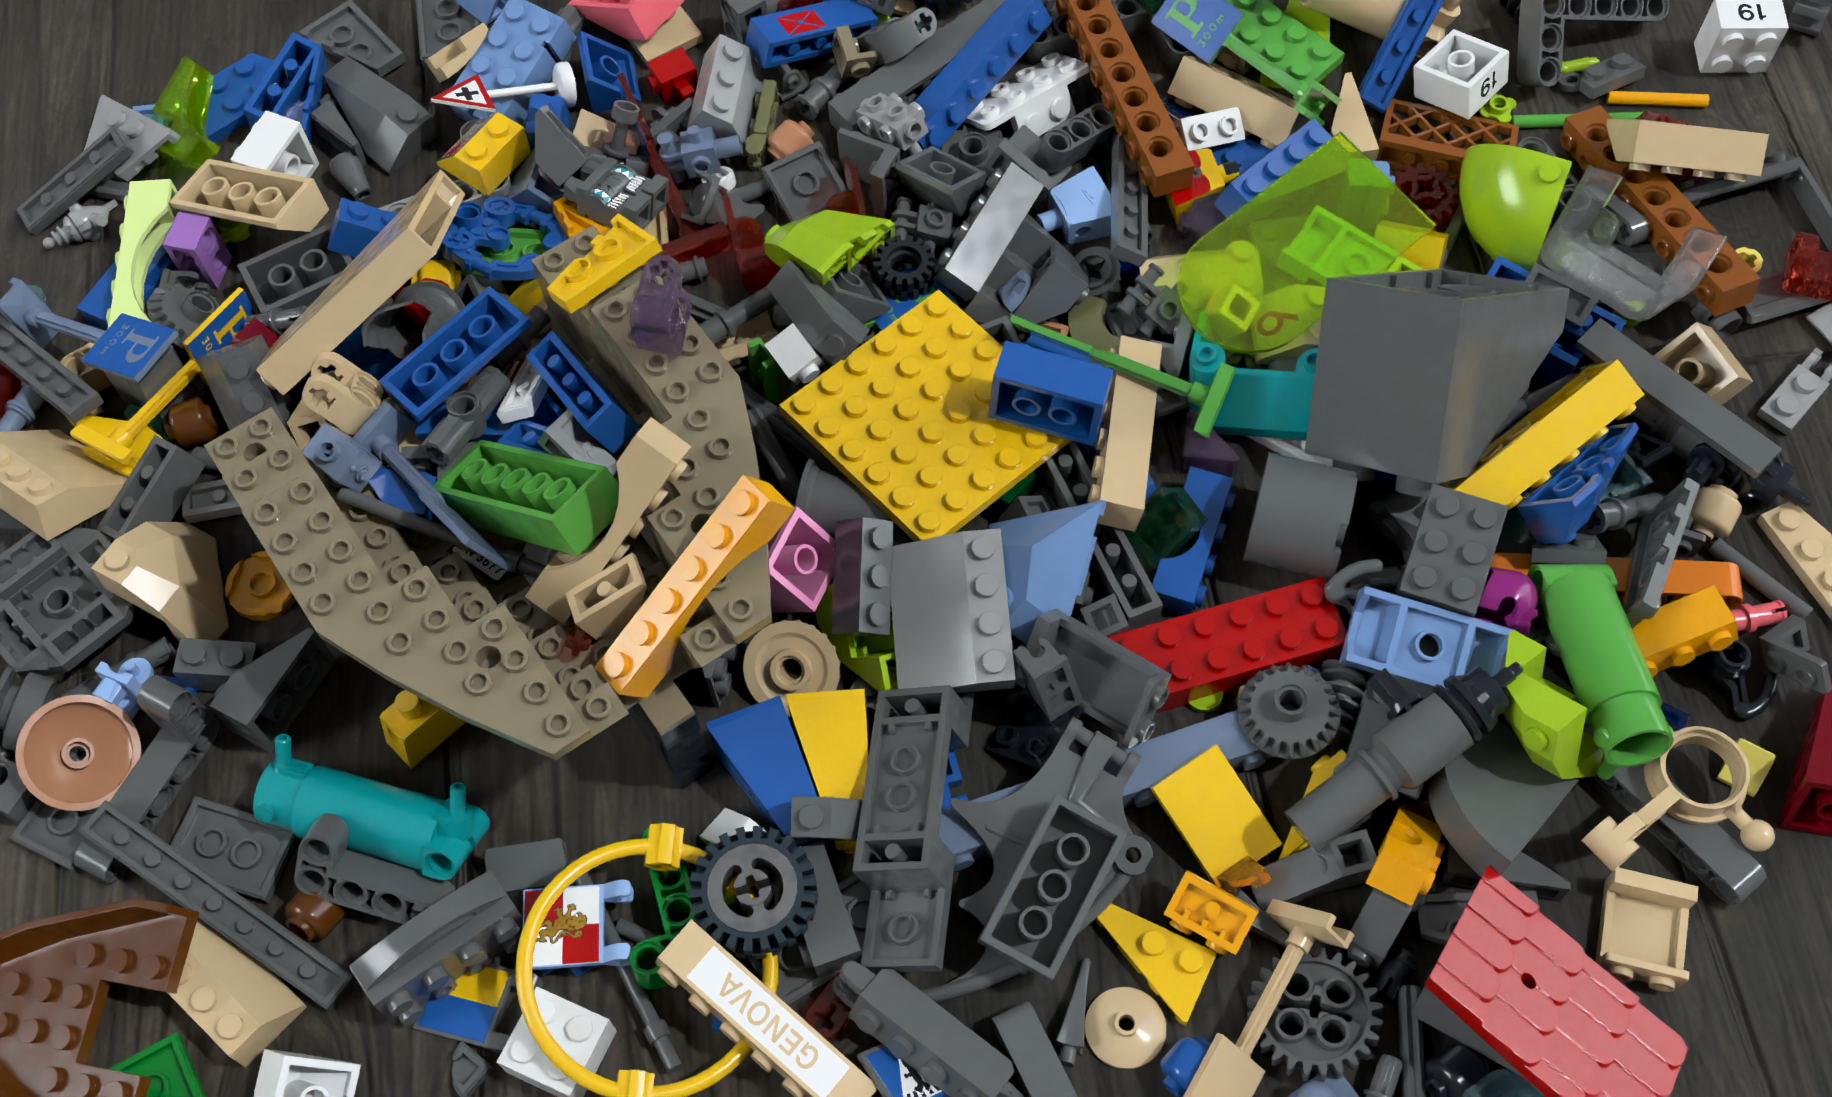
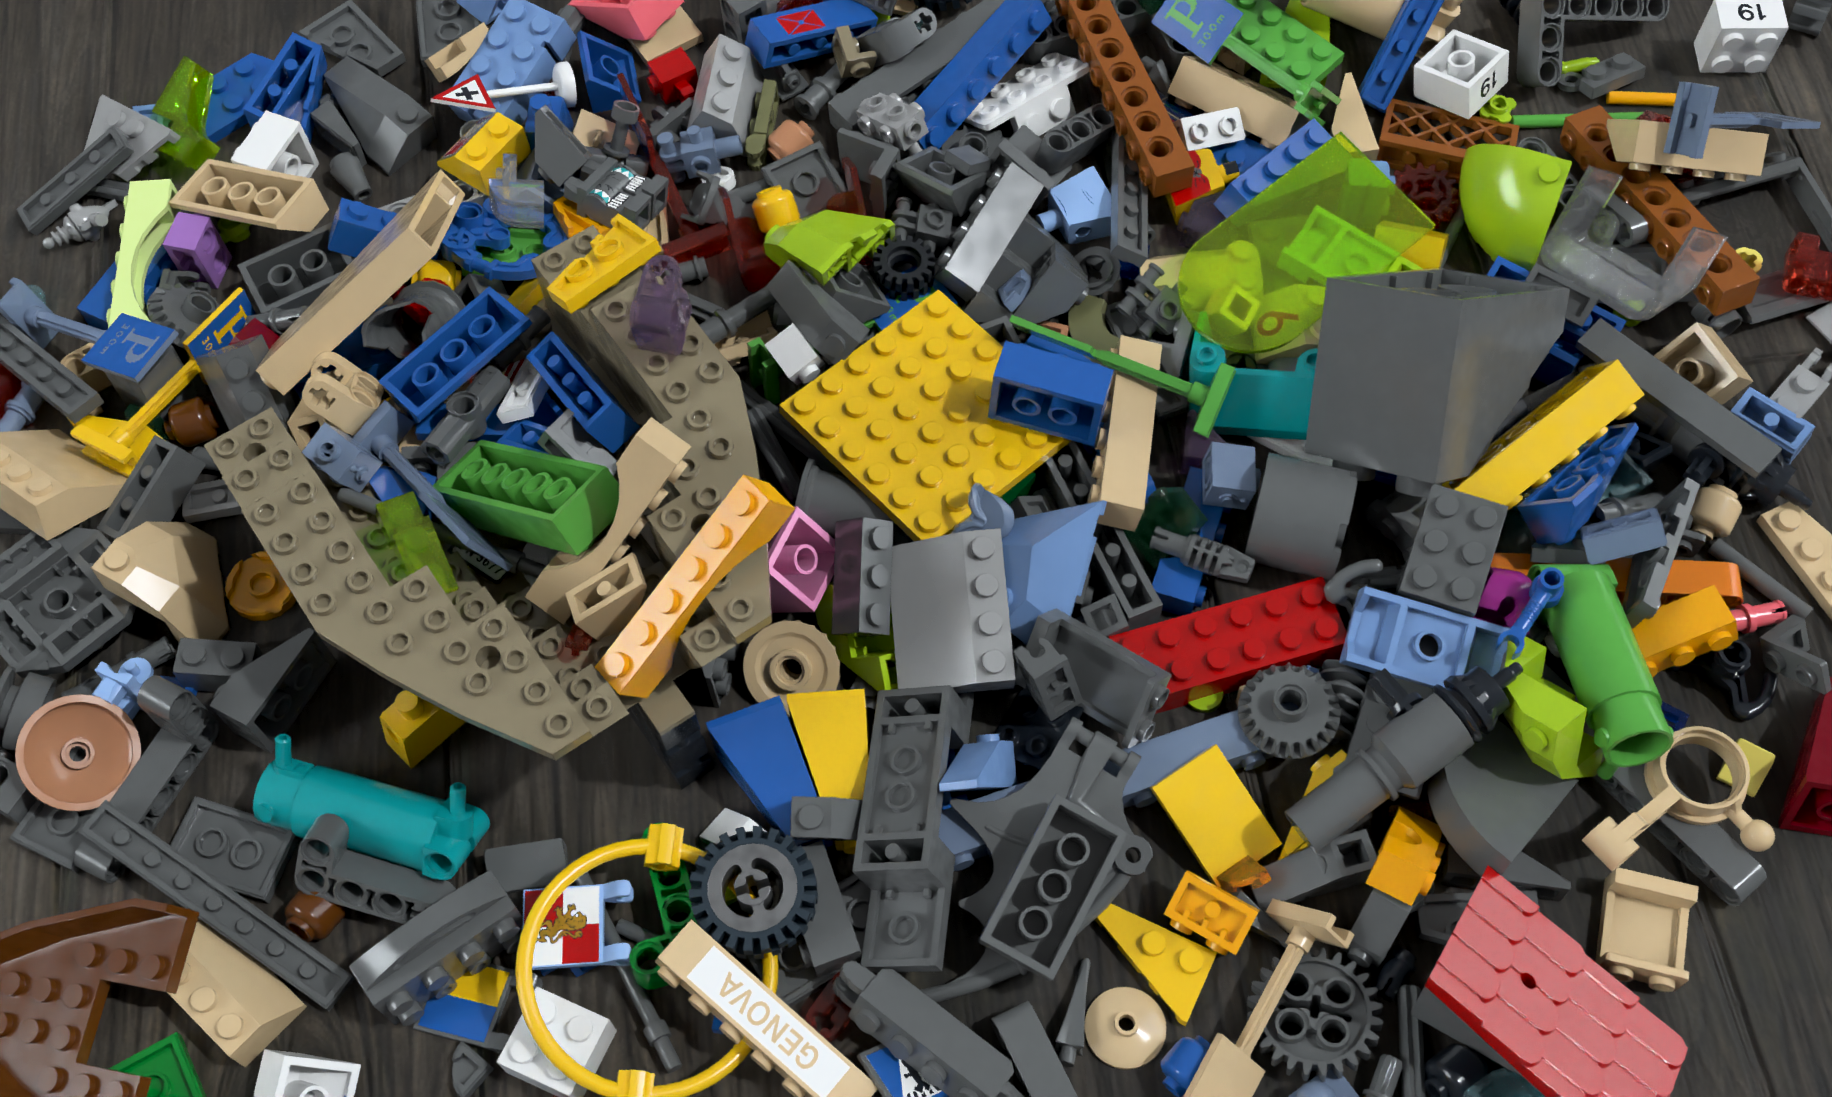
none -> clear neon green arch [375,491,459,594]
none -> clear brick [488,153,544,229]
none -> yellow head [752,185,800,233]
none -> medium blue slope [939,734,1017,792]
none -> dark grey tile [944,145,992,176]
none -> sand blue piece [951,483,1015,538]
none -> dark grey bar [1141,56,1172,101]
none -> dark grey hinge [1149,526,1255,583]
none -> sand blue head [1202,442,1261,510]
none -> blue brick [1495,567,1564,660]
none -> sand blue slope [1579,508,1667,565]
none -> sand blue piece [1663,82,1821,159]
none -> medium blue brick [1731,387,1815,464]

